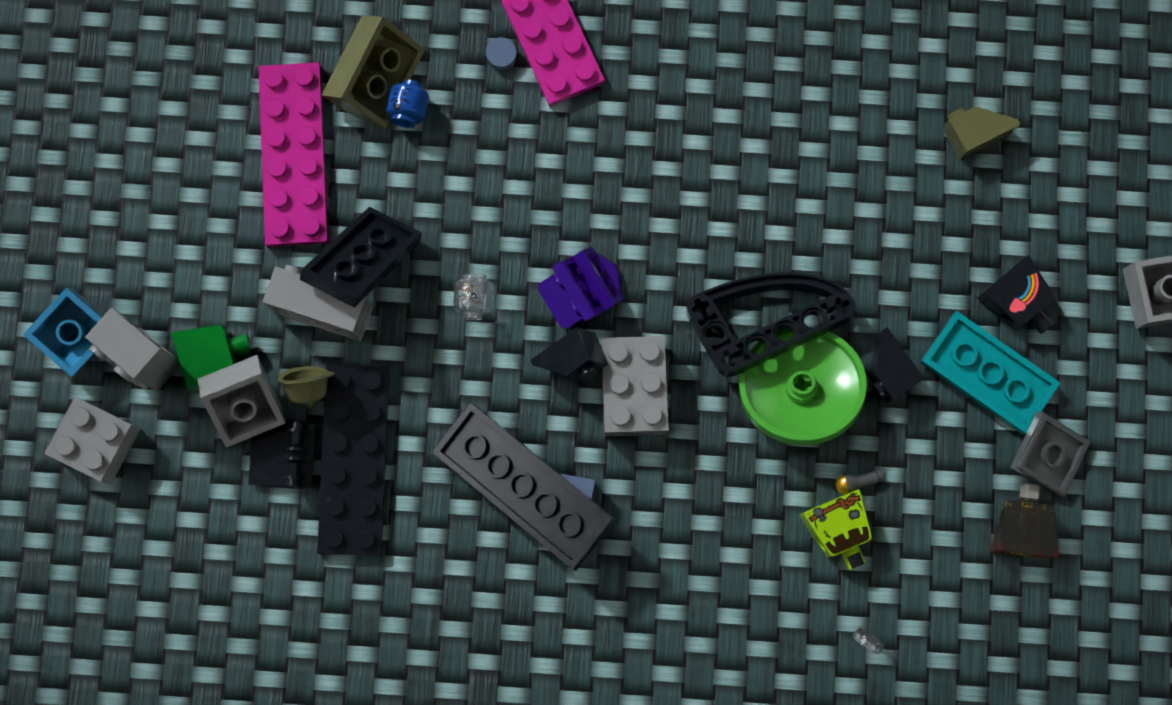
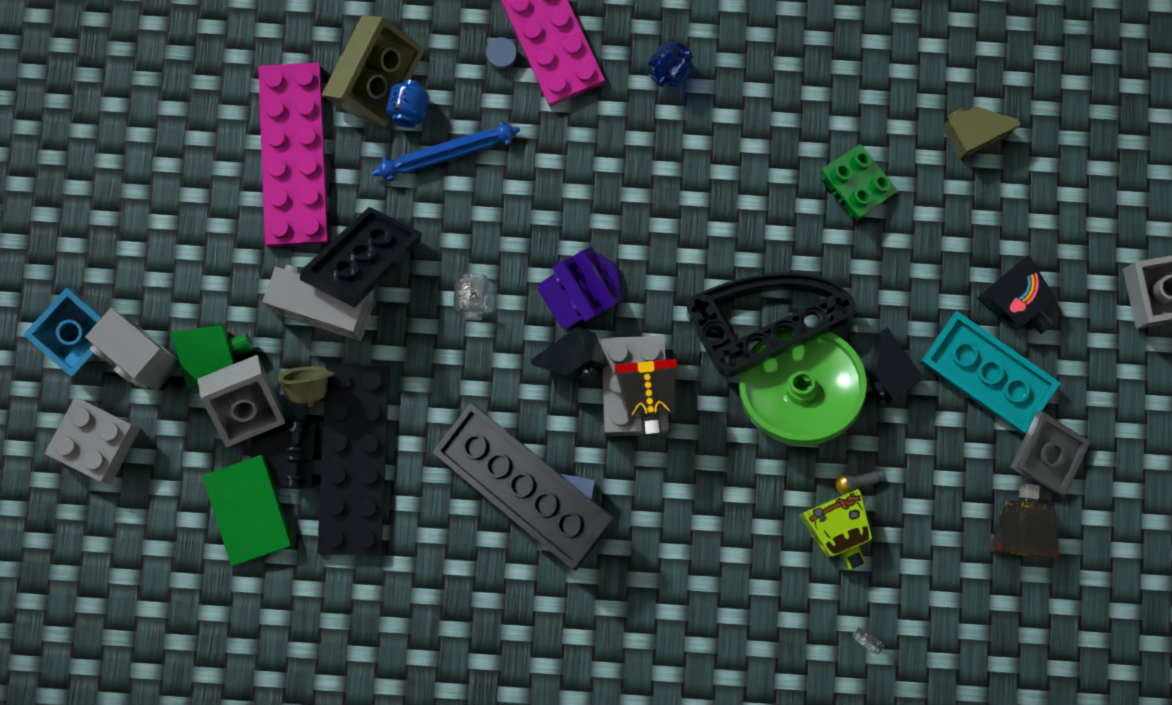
none -> green tile [202,455,293,566]
none -> blue wheel [372,121,520,182]
none -> clear smoke torso [614,359,677,436]
none -> clear blue head [648,41,693,87]
none -> green hinge [819,144,898,222]

